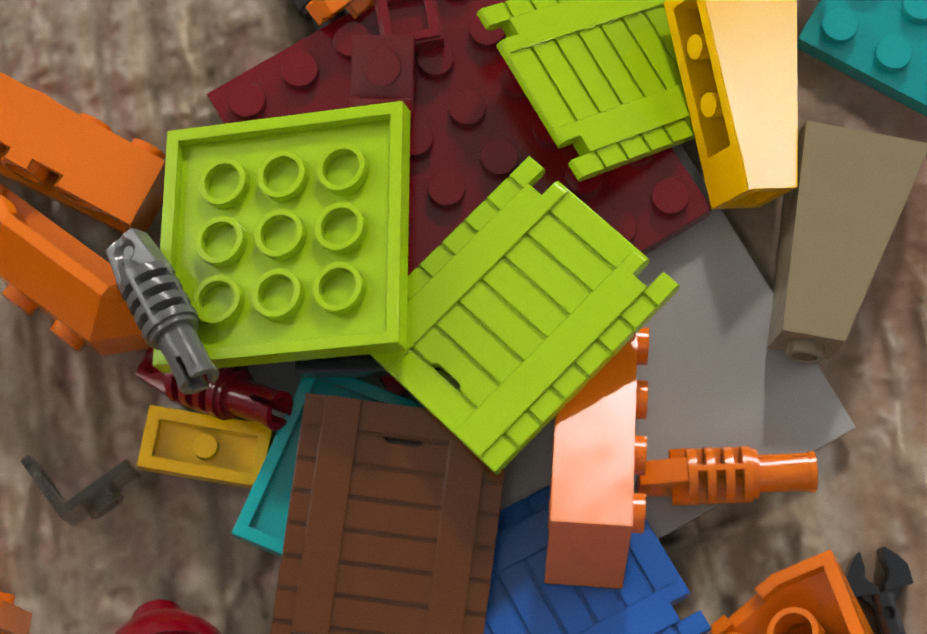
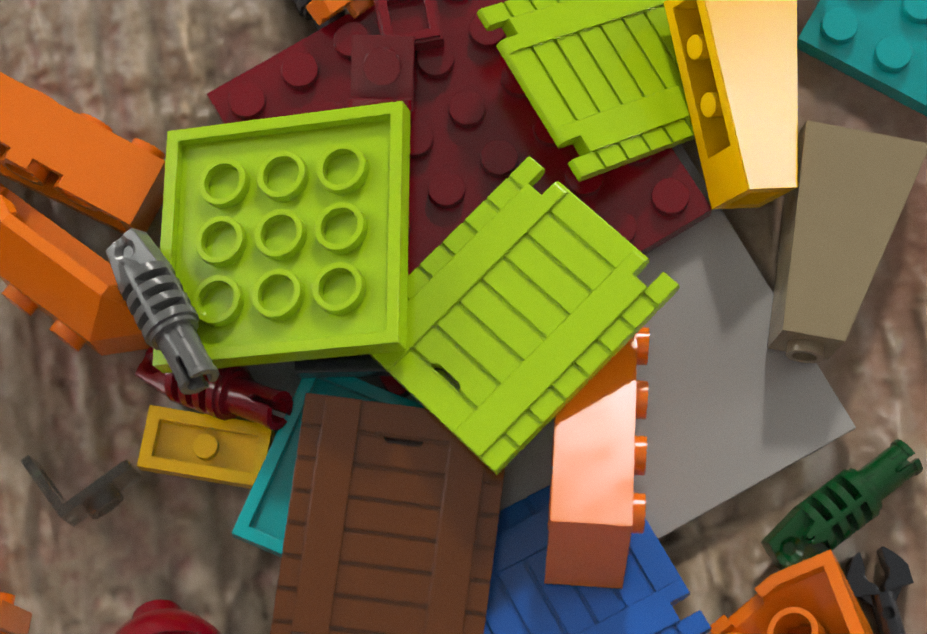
orange hinge [636,445,818,506] -> none
none -> dark green hinge [761,439,923,570]

